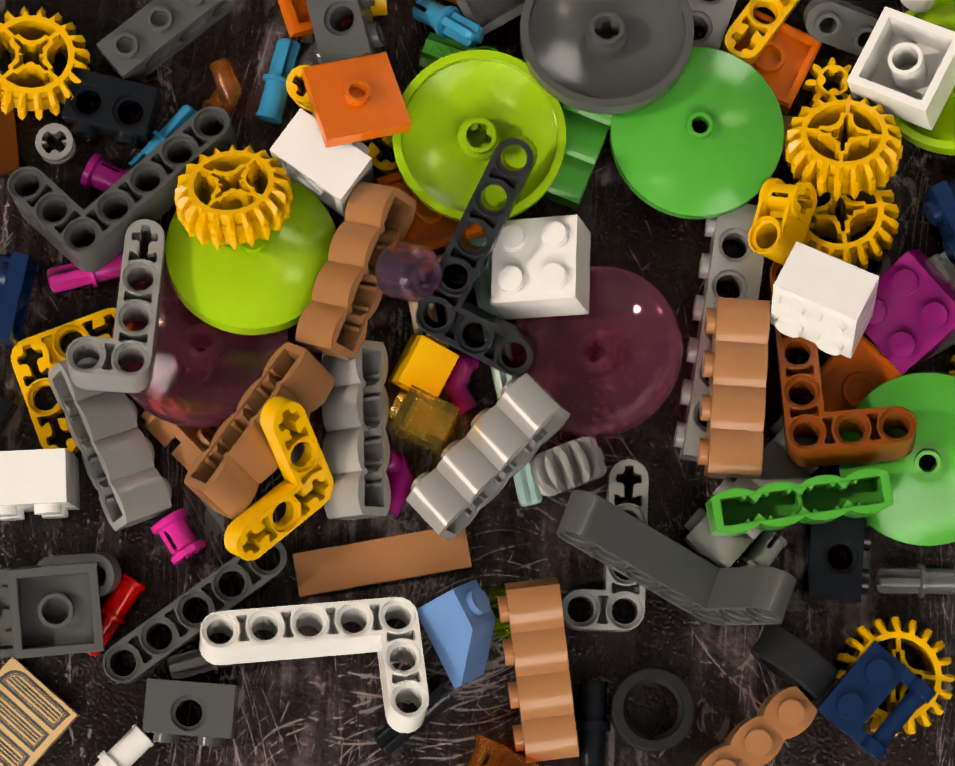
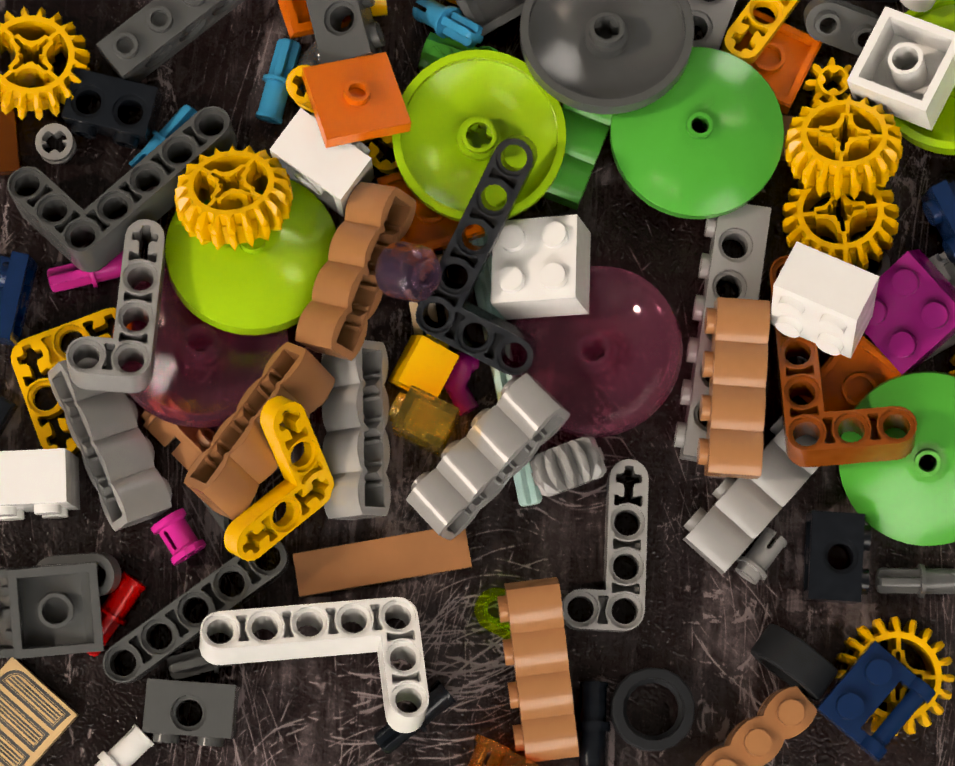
magenta bush [80,152,132,193] -> none
clear orange arm [202,58,242,116] -> none
magenta arm [386,449,415,516] -> none
medium blue slope [417,579,496,689] -> none
dark grey beam [556,490,797,626] -> none
bright green brick [705,468,894,538] -> none
yellow piece [748,178,817,266] -> none

